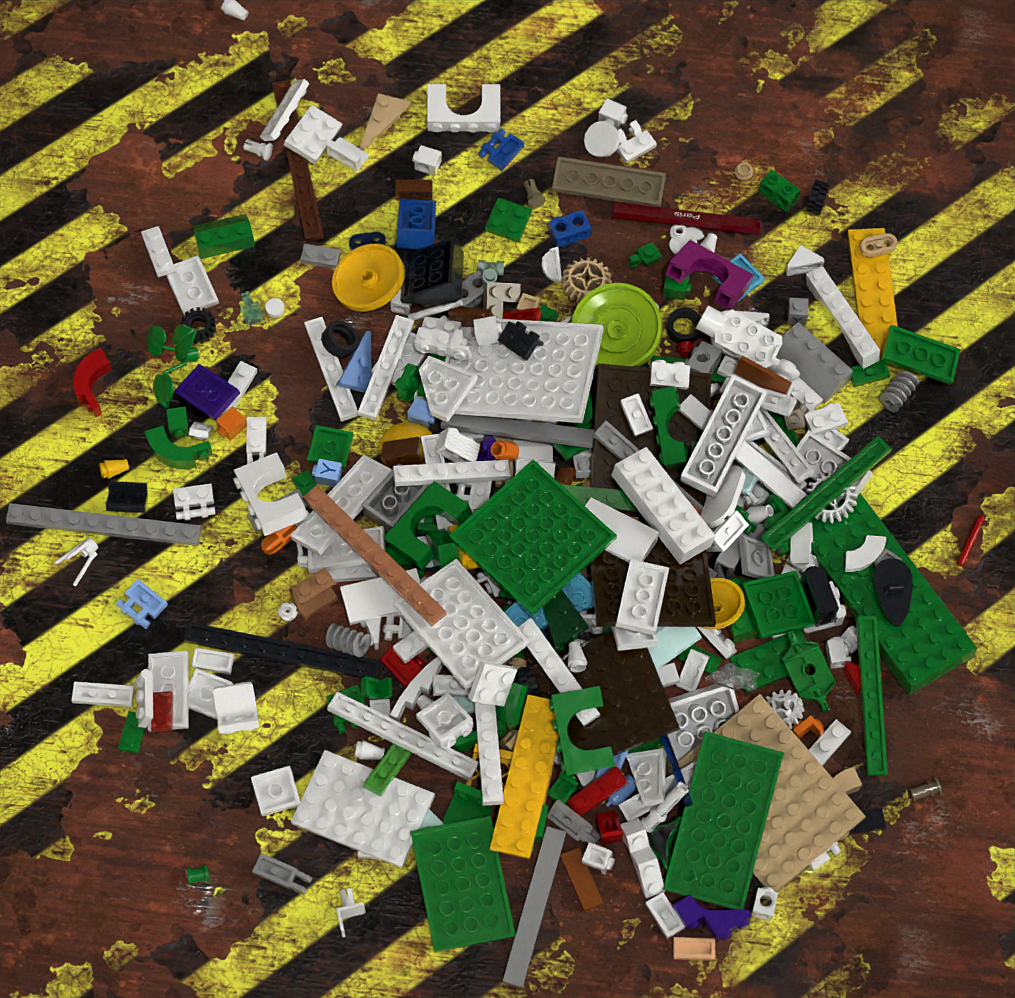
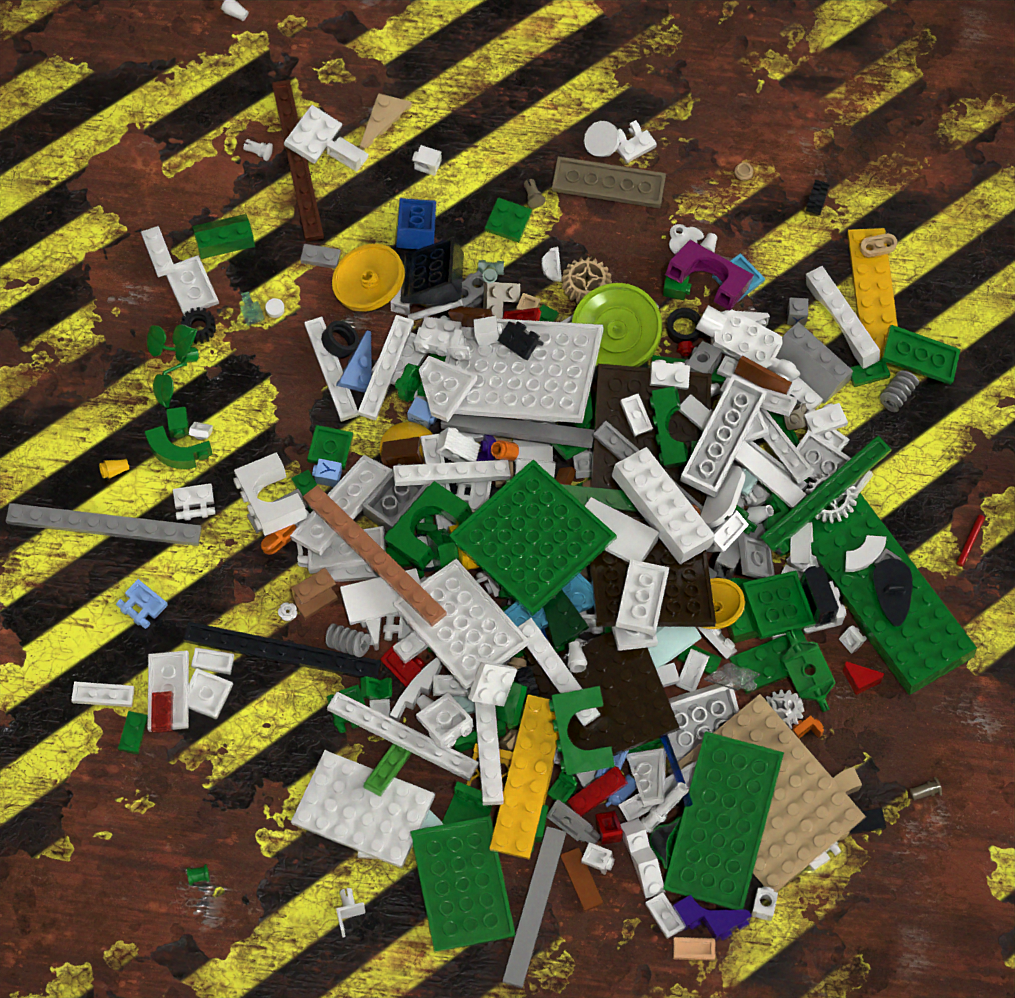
white plant [55,537,98,586] -> none
red arch [73,348,112,418] -> none
black bracket [106,481,148,513] -> none
white plate [134,669,153,728] -> none
dark purple plate [174,364,240,421] -> none
white bracket [213,682,259,734] -> none
orange brick [216,406,247,441] -> none
white plate [222,361,258,414] -> none
white hinge [246,417,267,464] -> none
white plate [251,766,301,816] -> none
light grey hinge [252,853,312,894] -> none
white plate [260,79,309,141] -> none
clear blue plate [349,232,386,251] -> none
white cone [354,740,385,760] -> none
reddish brown panel [395,179,432,201] -> none
white arch [427,84,500,133] -> none
blue plate [478,128,524,171] -> none
blue brick [548,210,591,248] -> none
white brick [598,99,628,130] -> none
dark red tile [613,202,761,234] -> none
green plate [628,242,662,269] -> none
green brick [758,169,801,213] -> none
white slope [785,245,824,276] -> none
white plate [809,719,851,766] -> none
white brick [825,637,851,669] -> none
green tile [856,616,888,776] -> none

